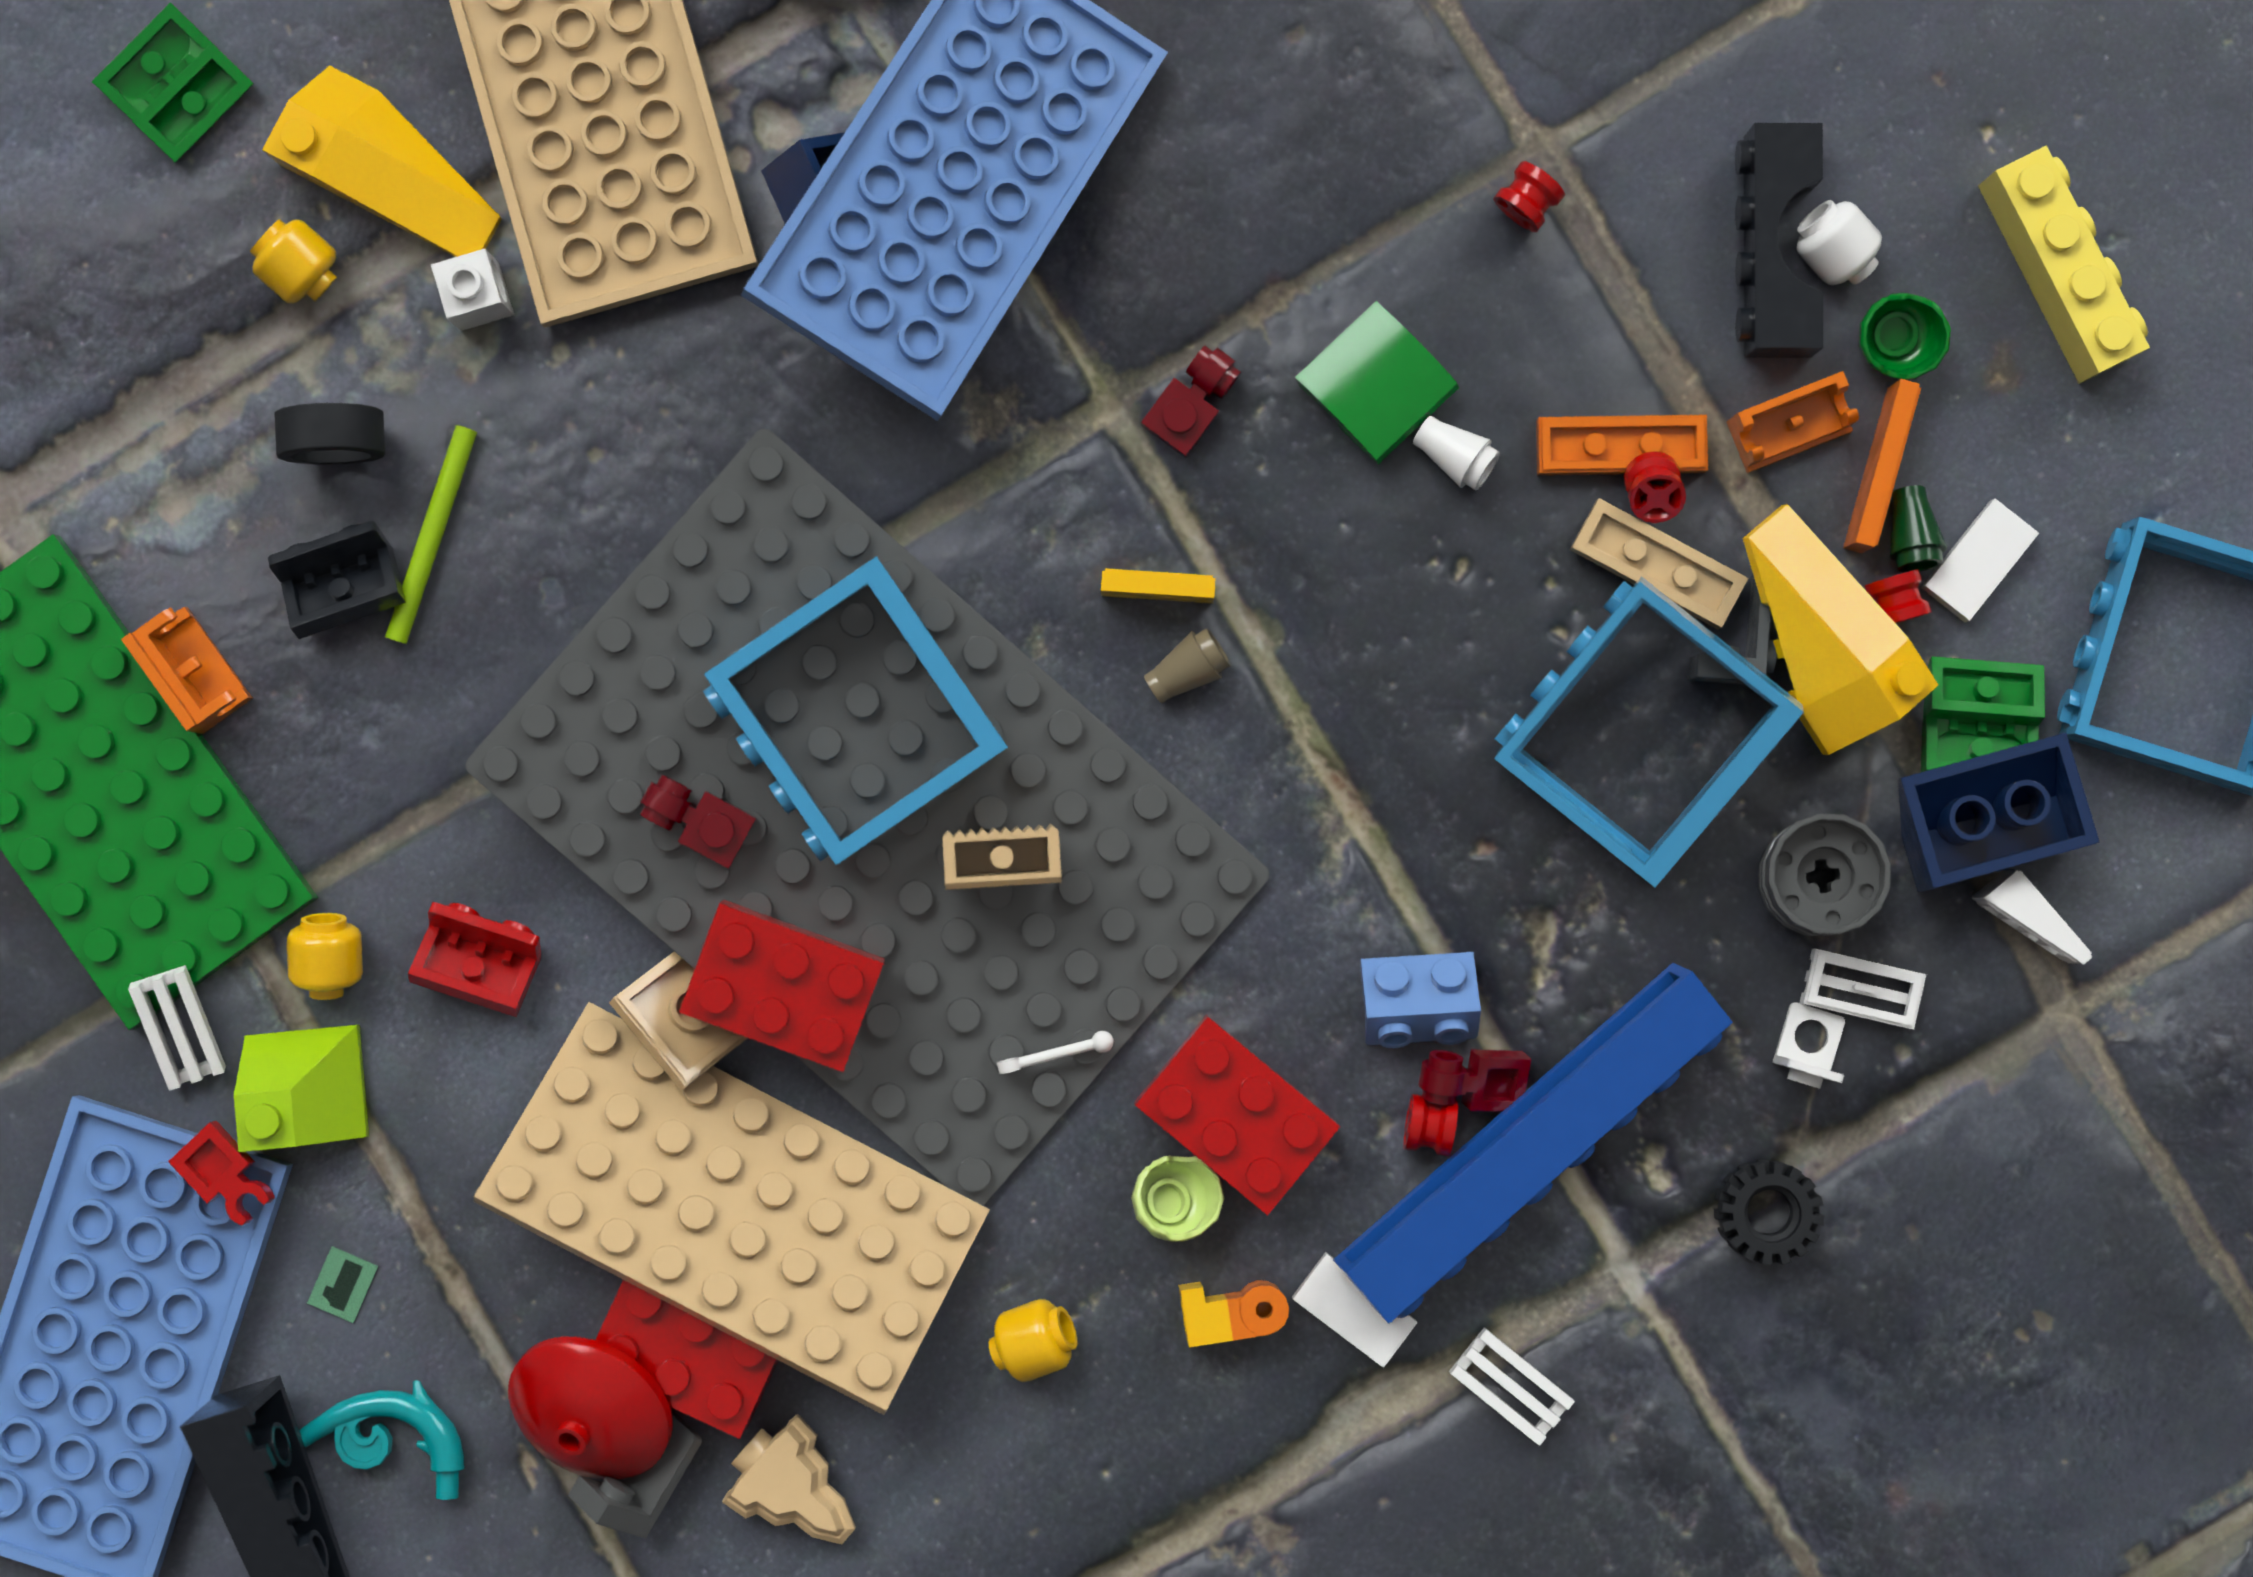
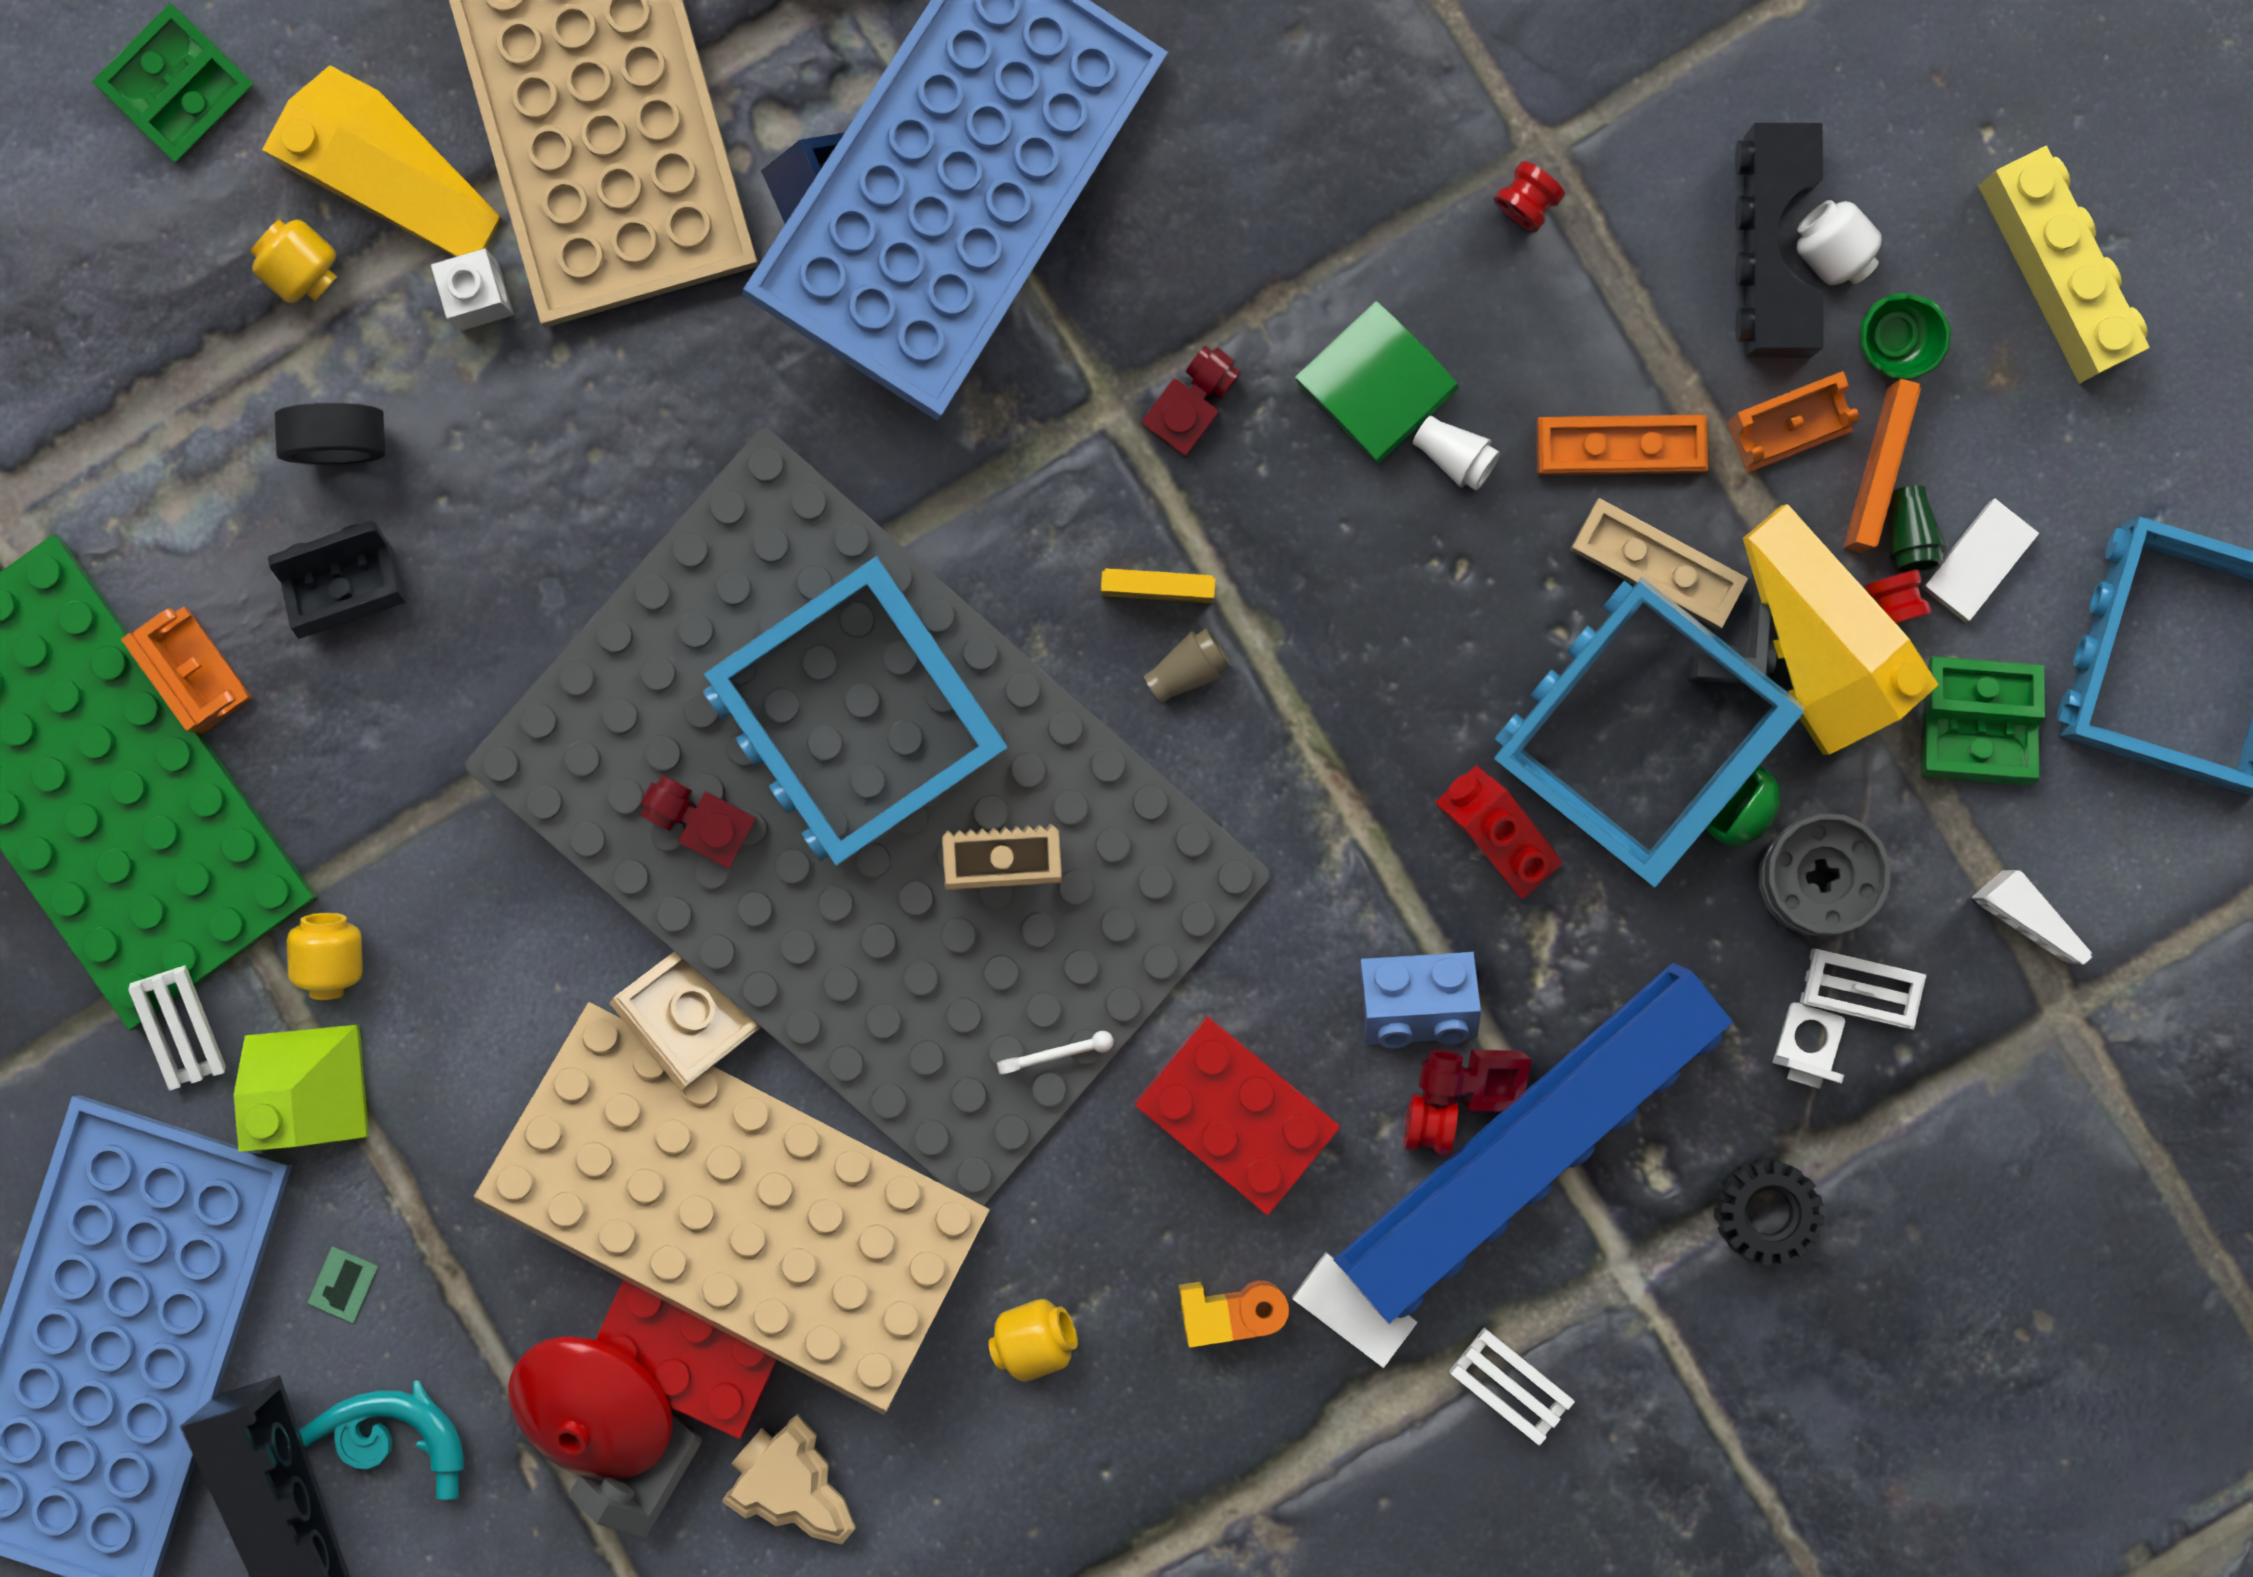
red plate [168,1120,275,1225] -> none
lime bar [385,425,477,644] -> none
red bracket [408,902,541,1018] -> none
red brick [679,900,885,1072] -> none
yellowish green hair [1131,1155,1225,1242] -> none
red wheel [1624,451,1686,523] -> none
dark blue slope [1898,733,2100,892] -> none
none -> red bracket [1435,765,1562,898]
none -> green hair [1706,765,1781,847]

